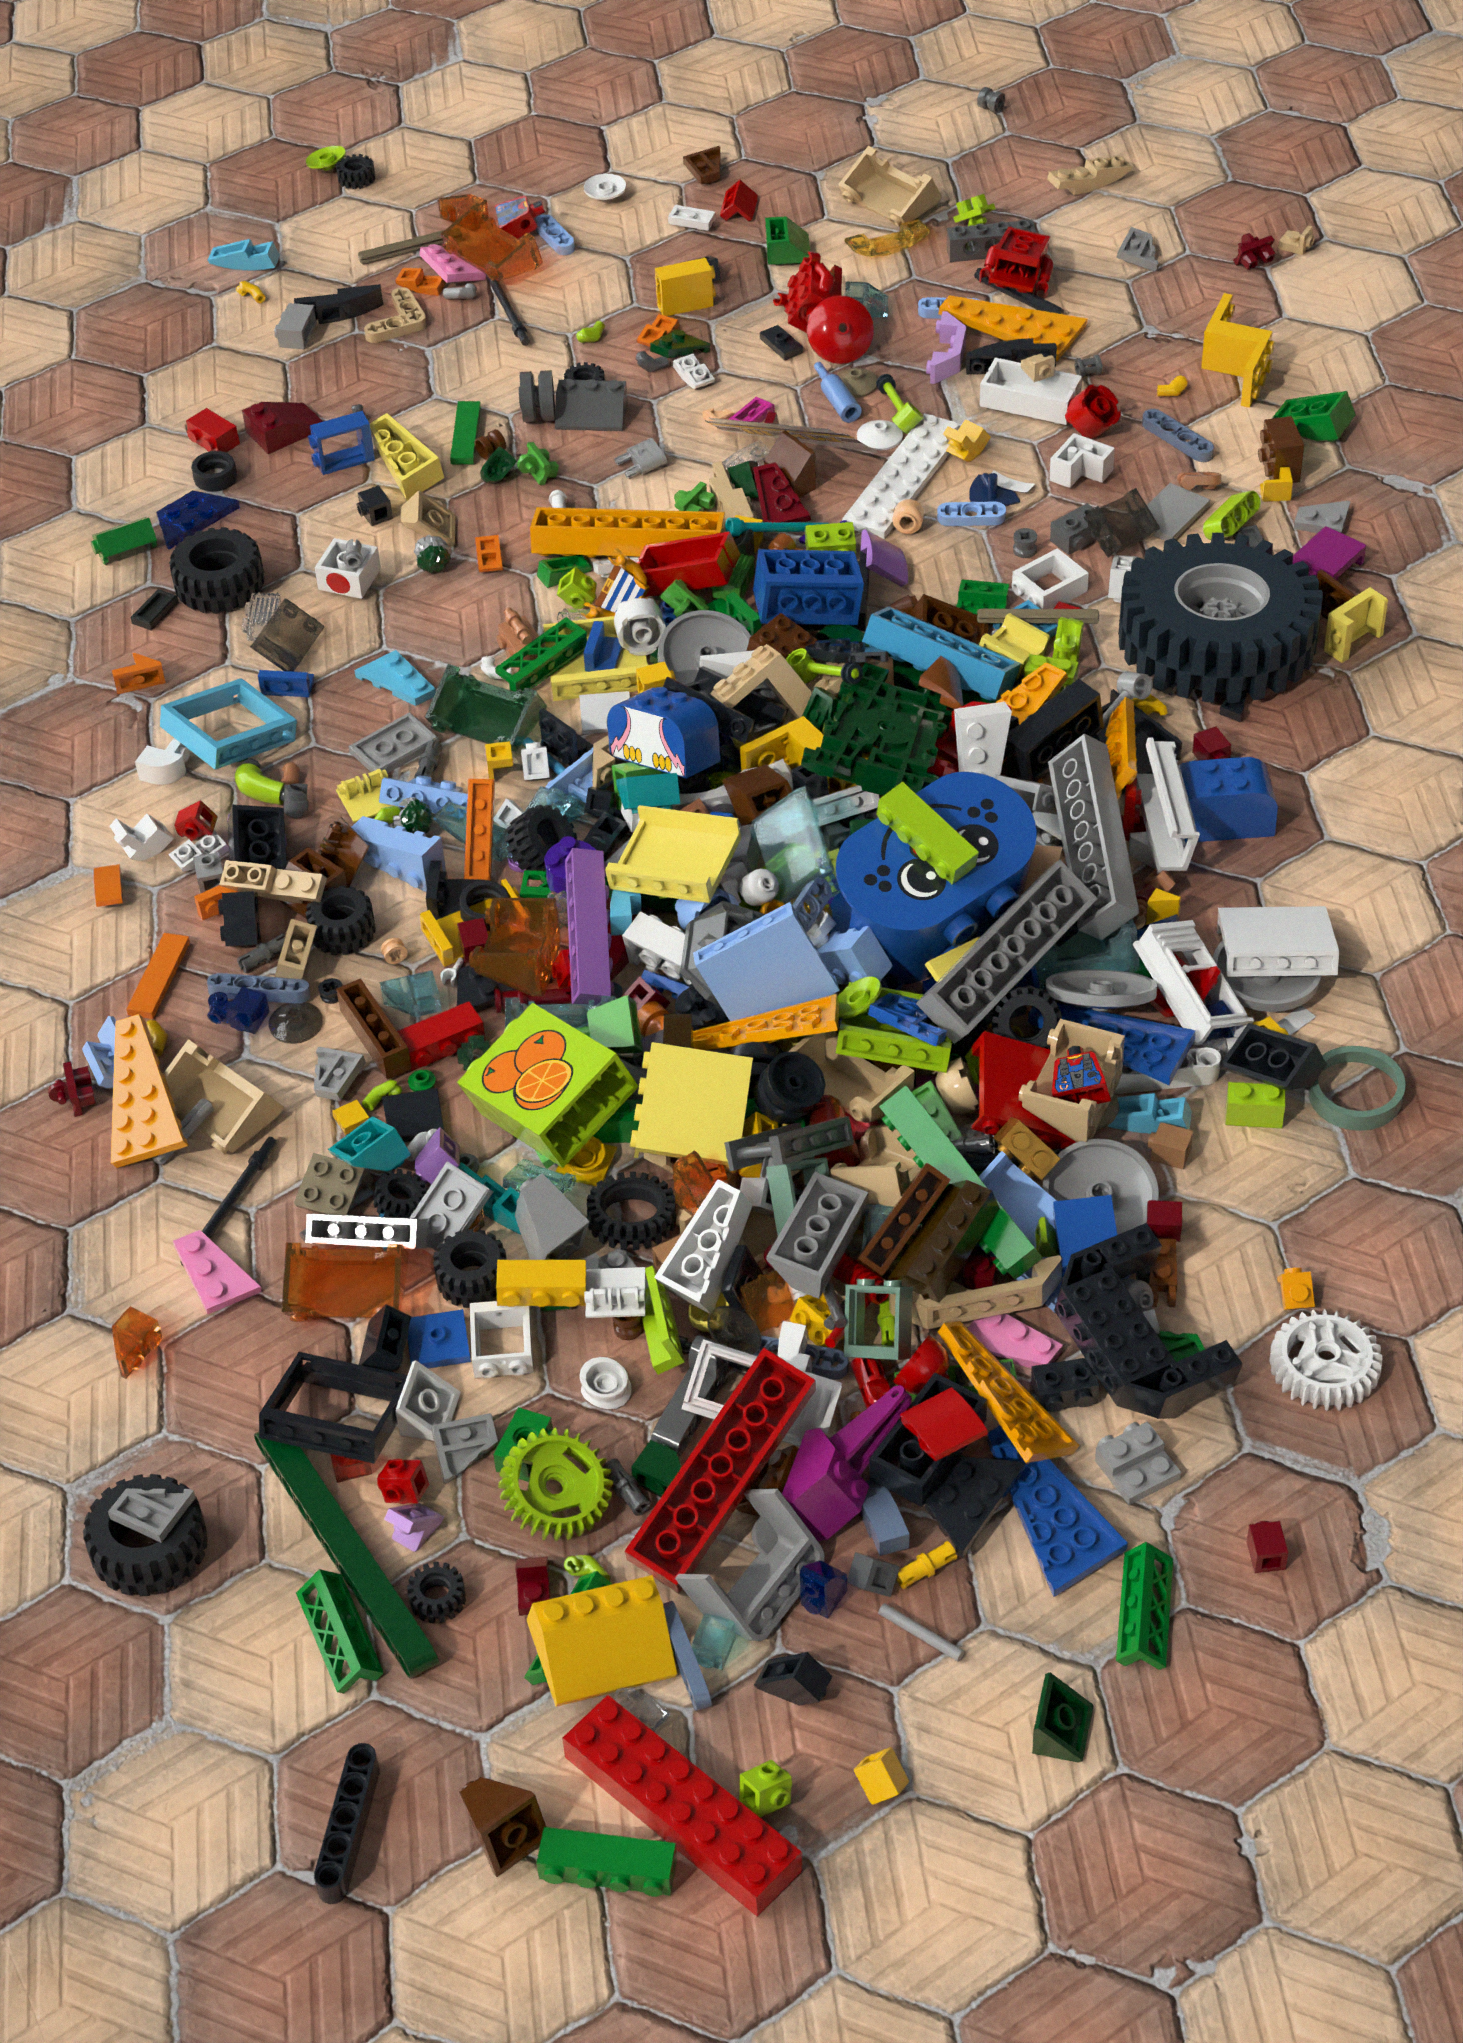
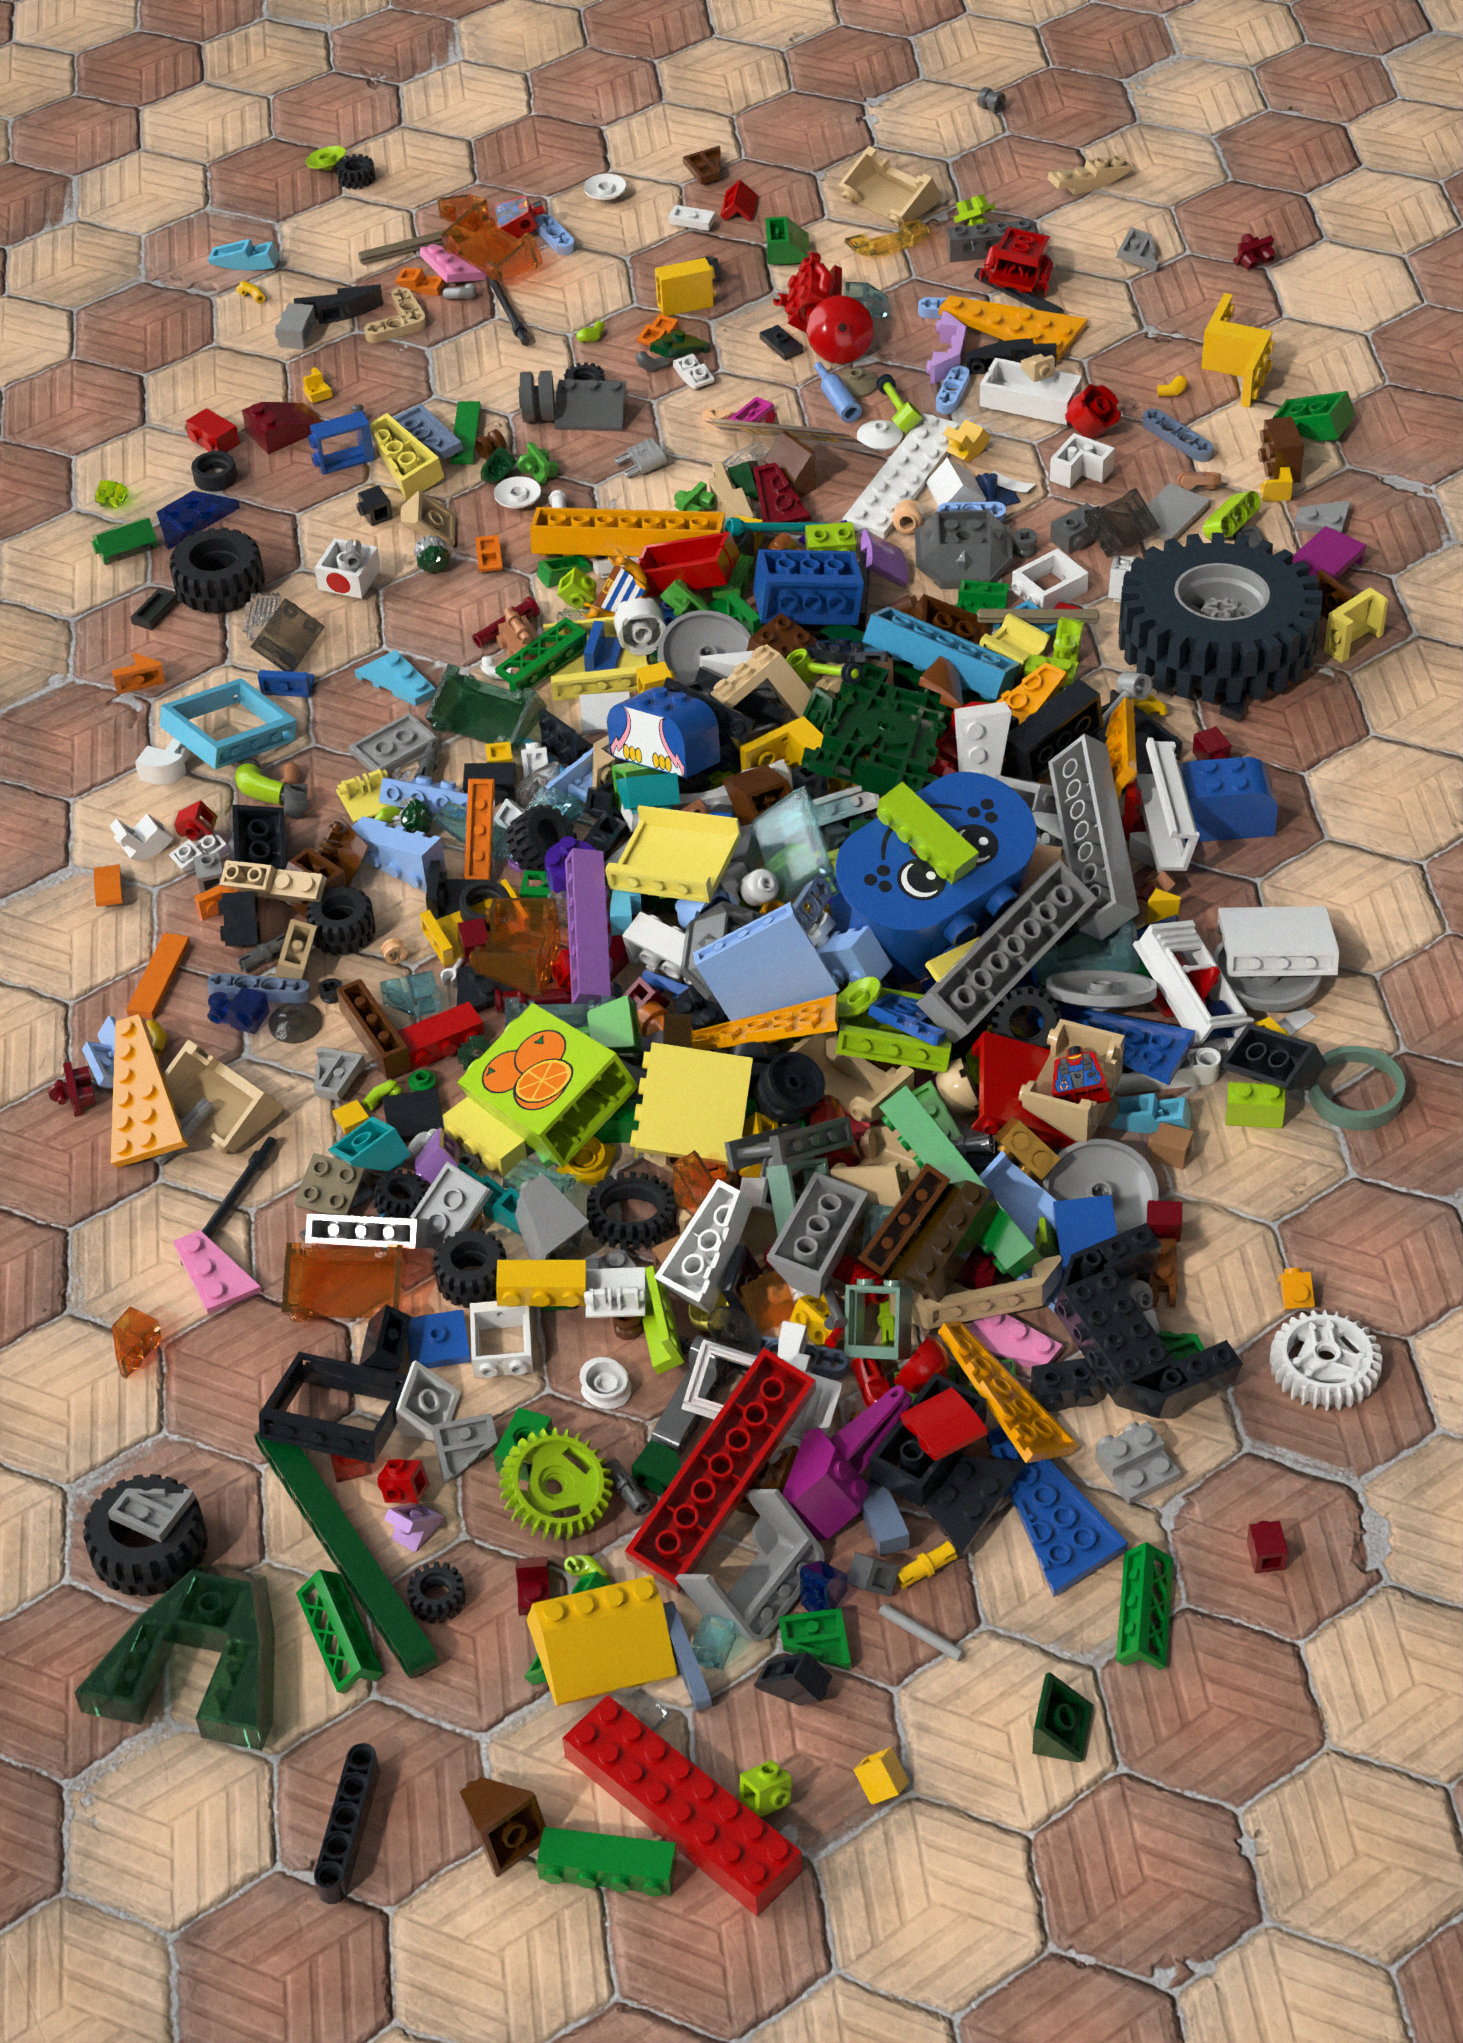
dark grey bush [1074,354,1102,378] -> none
tan bracket [1278,225,1314,255] -> none
none -> clear green piece [74,1565,275,1751]
none -> clear neon green piece [95,480,129,508]
none -> yellow slope [302,367,333,404]
none -> sand blue wing [393,404,463,459]
none -> light yellow brick [443,1097,527,1177]
none -> black brick [463,762,517,802]
none -> dark red pin [472,596,540,648]
none -> white dish [494,477,541,508]
none -> clear slope [515,761,560,809]
none -> green wing [778,1608,851,1669]
none -> dark grey piece [915,510,1012,589]
none -> white slope [926,458,986,507]
none -> light blue beam [936,366,969,414]

